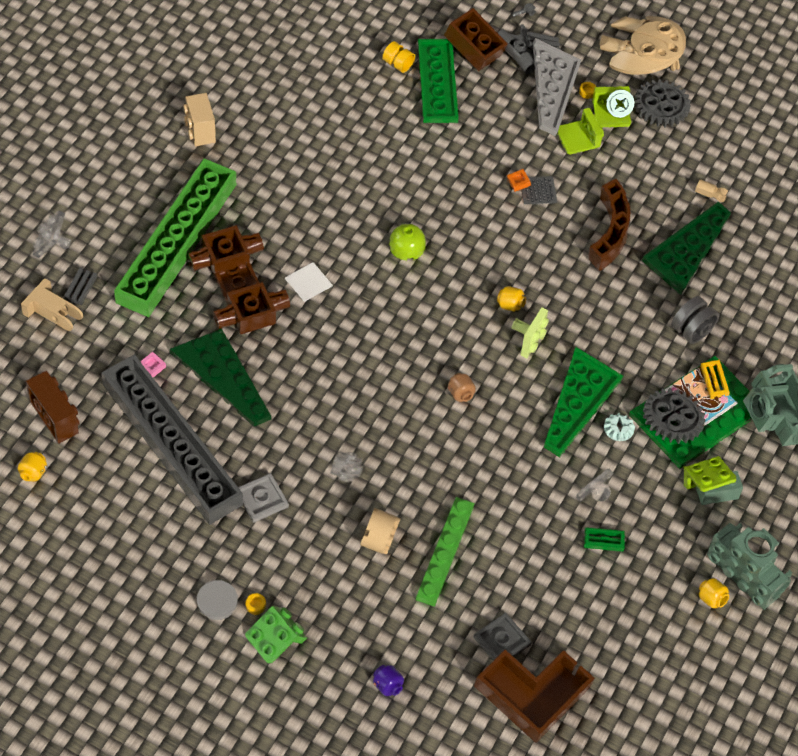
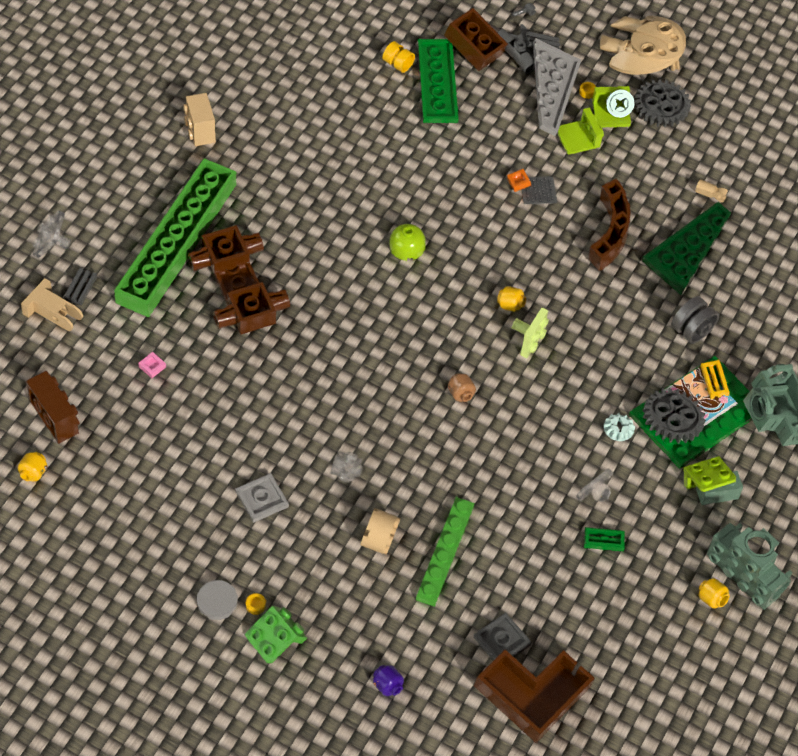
dark grey brick [101,354,243,525] -> none
dark green wing [170,328,271,427] -> none
white sticker [285,262,333,302] -> none
green wing [544,347,623,457] -> none

